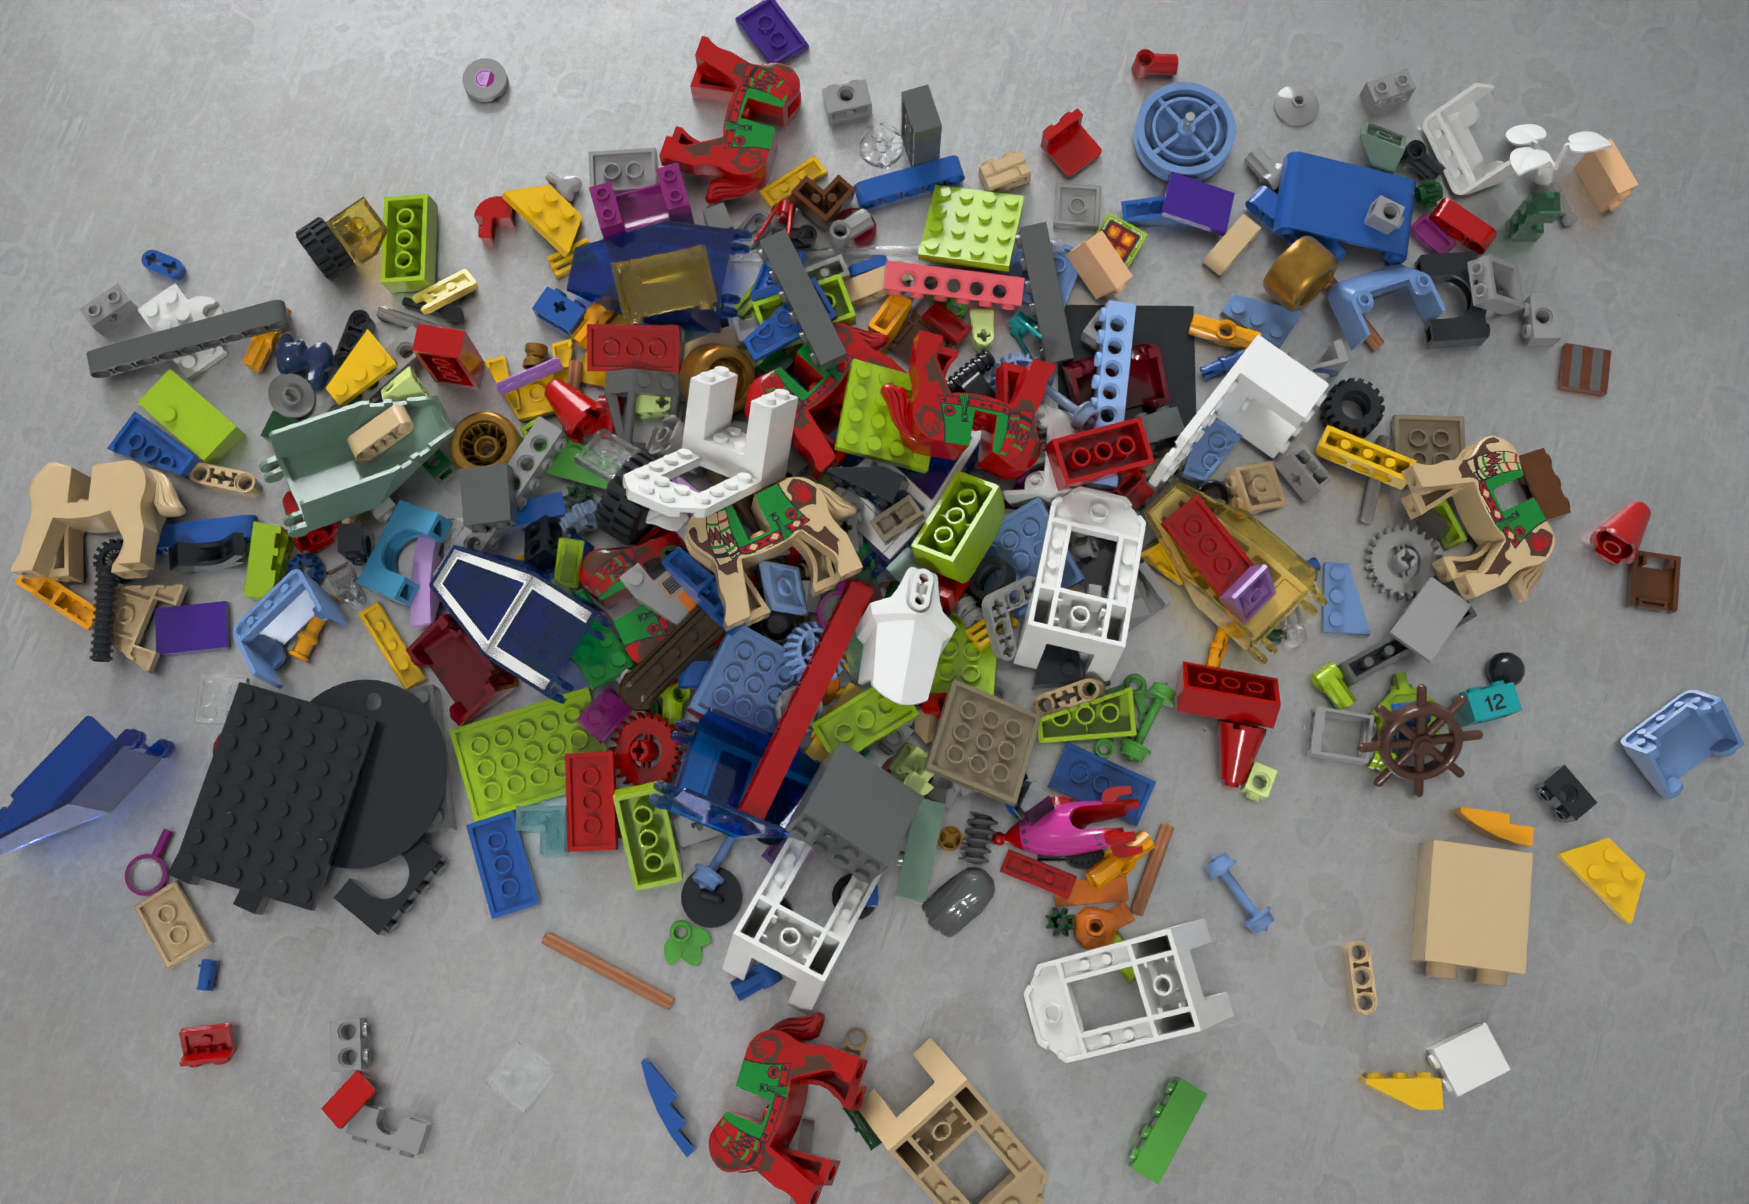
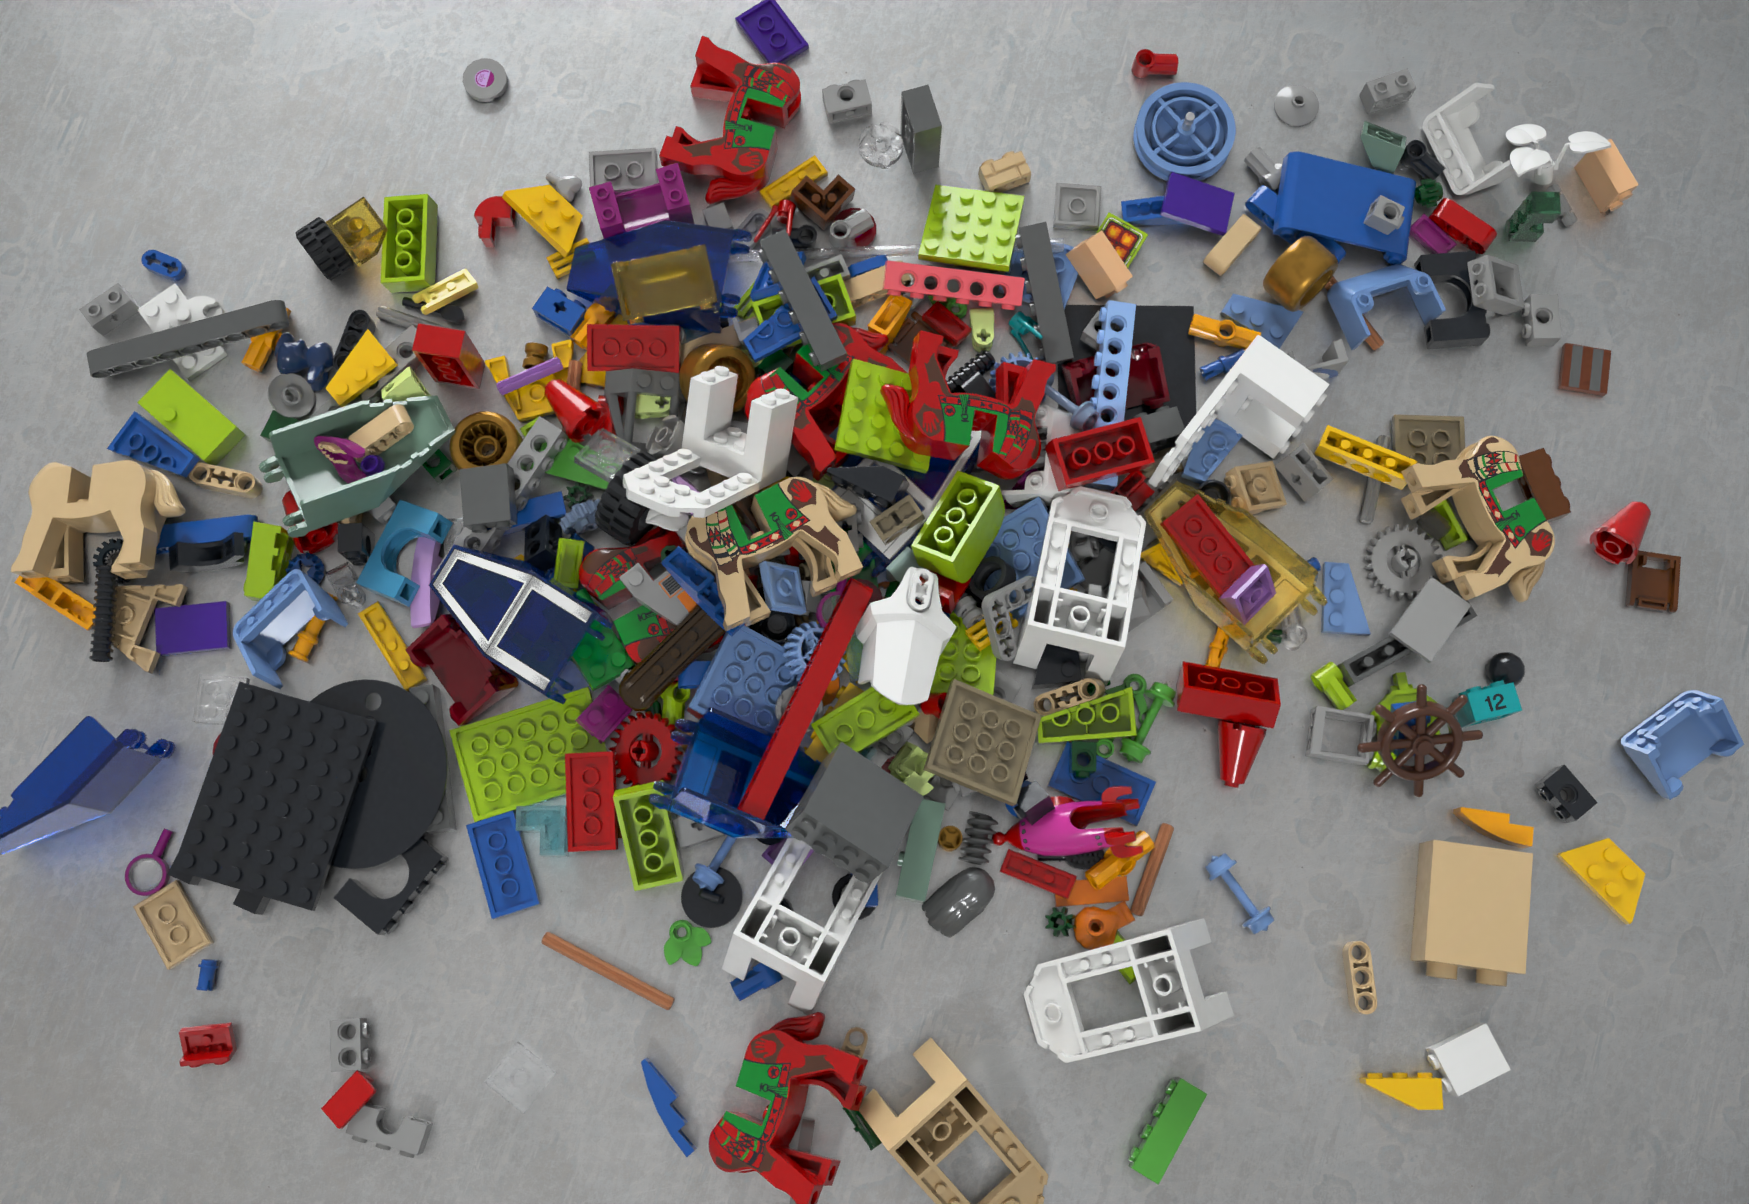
blue beam [853,155,965,210] -> none
red bracket [1040,108,1102,177] -> none
yellowish green brick [1240,761,1278,801] -> none
black tyre [1320,378,1385,438] -> none
none -> magenta animal [314,436,367,484]
none -> dark purple plate [361,455,385,477]
none -> dark green brick [1069,741,1097,778]

